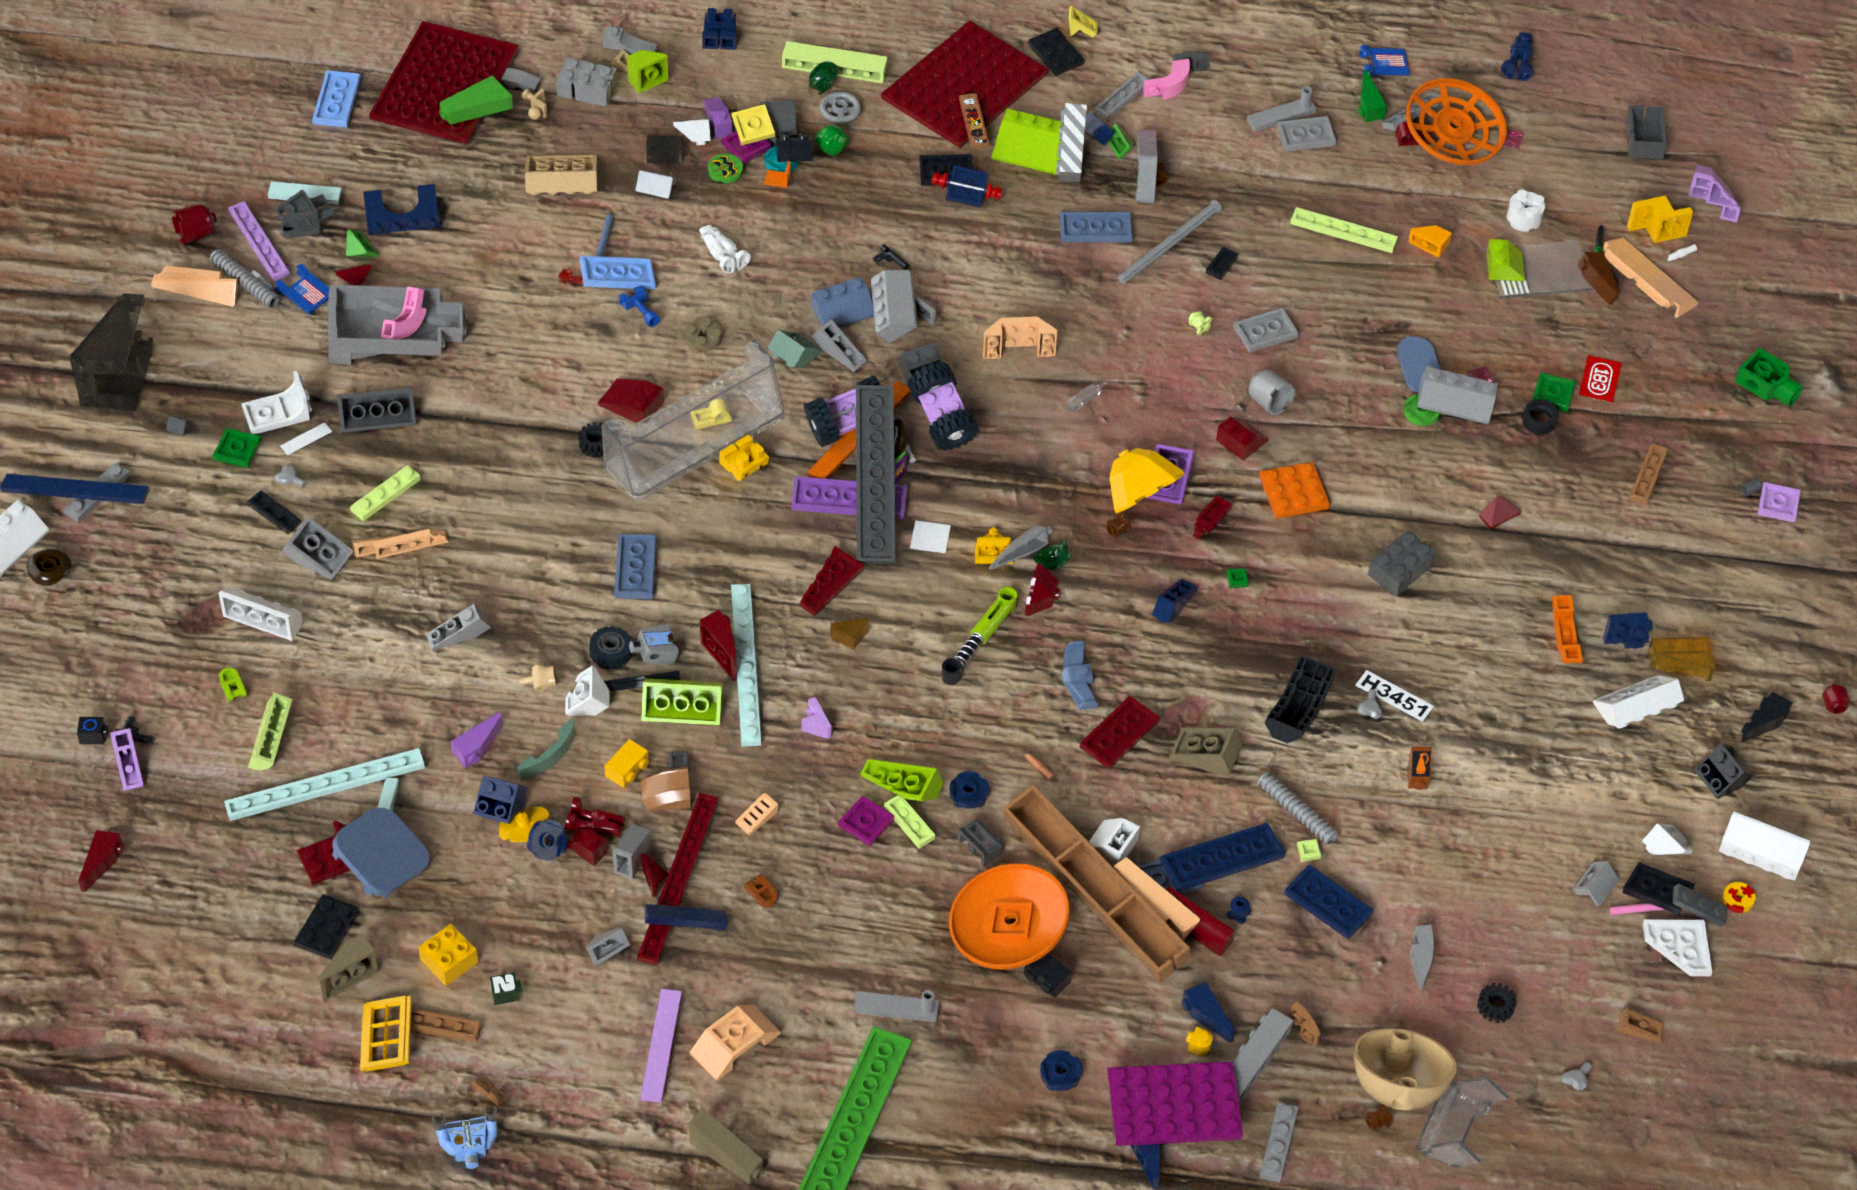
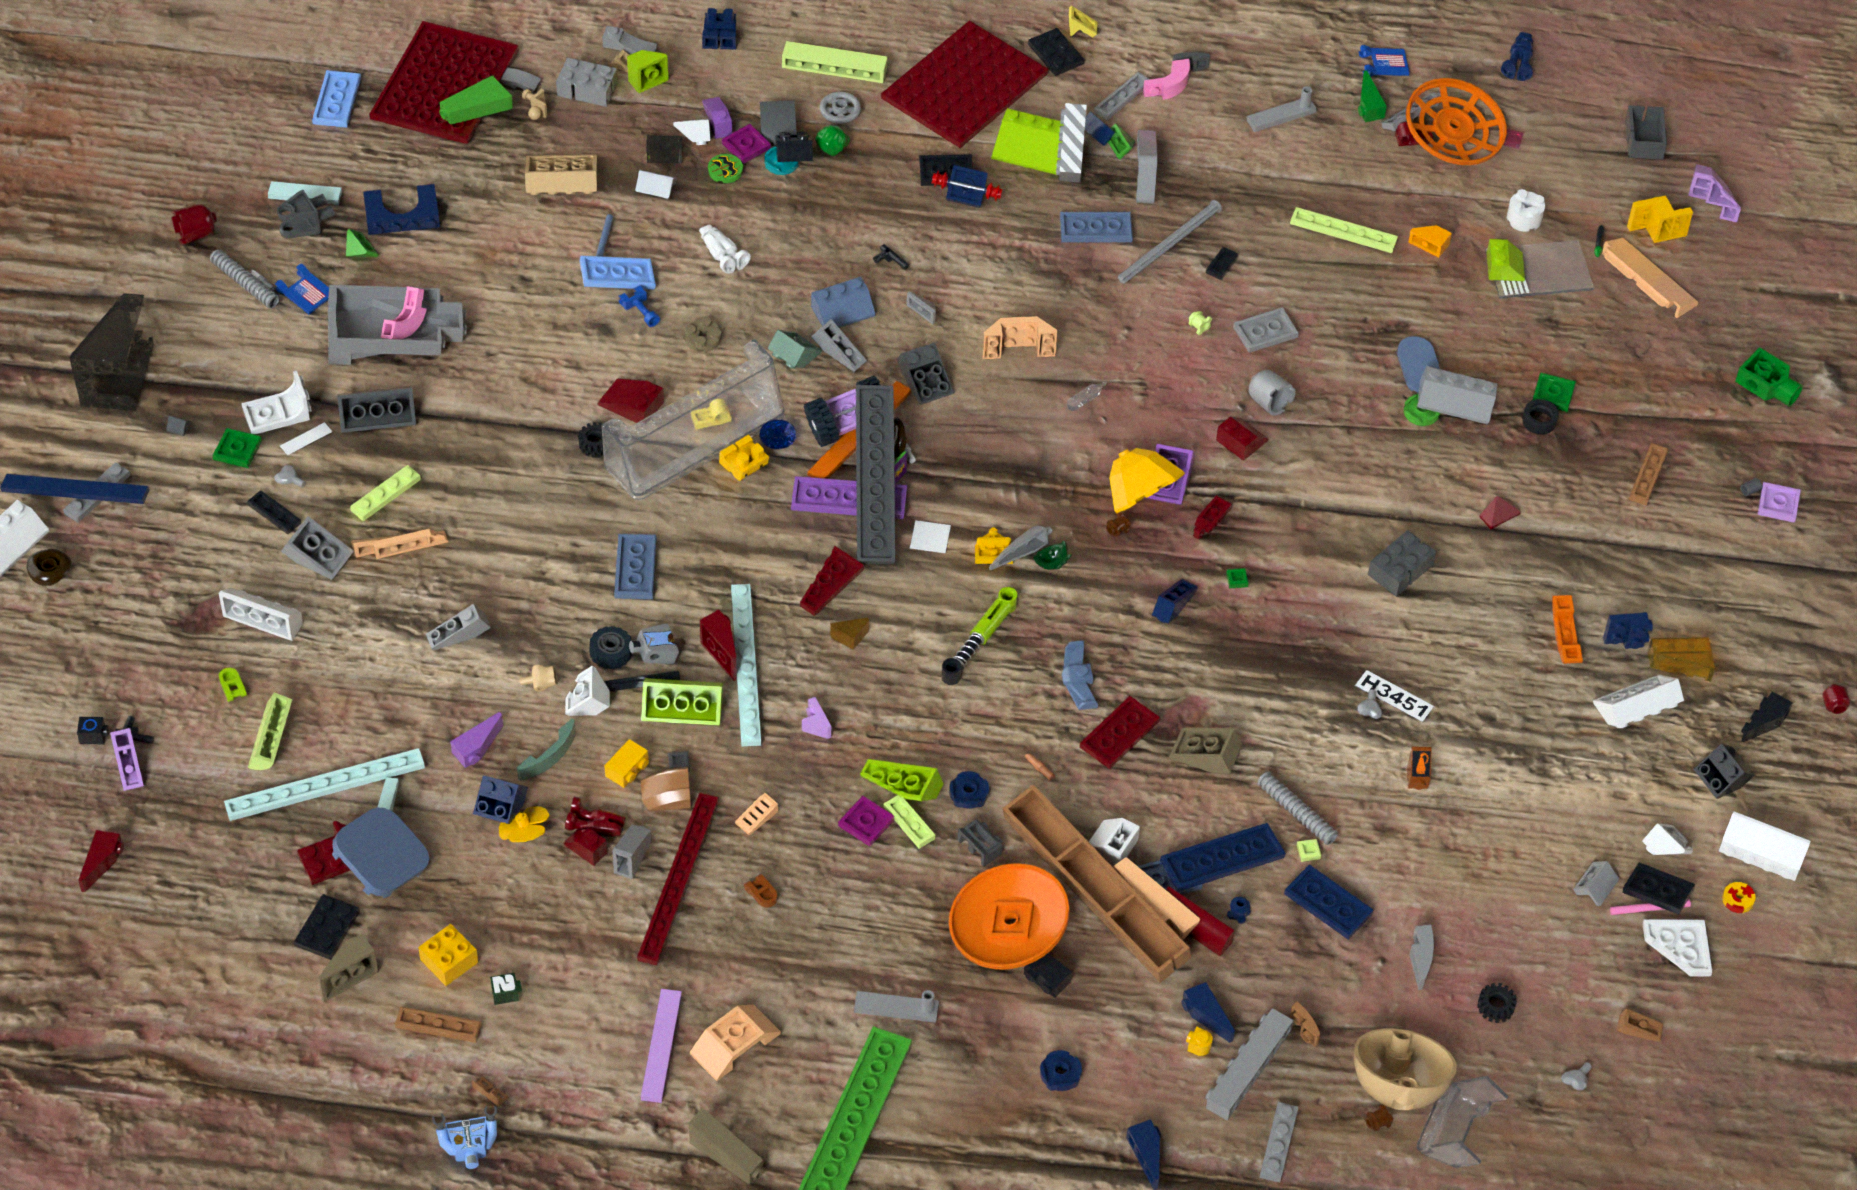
light nougat wedge [151,266,239,306] -> none
lavender tile [228,201,290,282] -> none
dark red slope [334,264,372,286] -> none
yellow piece [360,996,412,1072] -> none
dark blue plate [527,820,567,861] -> none
clear red plate [558,268,583,284] -> none
light grey slope [586,927,630,966] -> none
dark red slope [641,853,669,897] -> none
dark blue slope [644,904,728,930] -> none
light yellow plate [731,104,775,145] -> none
orange bracket [764,161,791,188] -> none
dark green hat [808,61,839,95] -> none
light grey slope [871,270,917,343] -> none
black plate [907,362,979,451] -> none
tile [959,94,989,150] -> none
dark red slope [1025,563,1061,616] -> none
magenta plate [1107,1061,1243,1146] -> none
reddish brown brick [1155,163,1168,186] -> none
orange plate [1259,462,1330,519] -> none
black piece [1265,655,1337,743] -> none
light grey plate [1276,116,1336,152] -> none
clear pink tile [1468,367,1493,382] -> none
reddish brown slope [1578,252,1620,305] -> none
red sticker [1579,355,1622,403] -> none
white piece [1667,244,1697,261] -> none
dark grey plate [1673,884,1727,927] -> none
none -> clear blue dish [759,419,796,449]

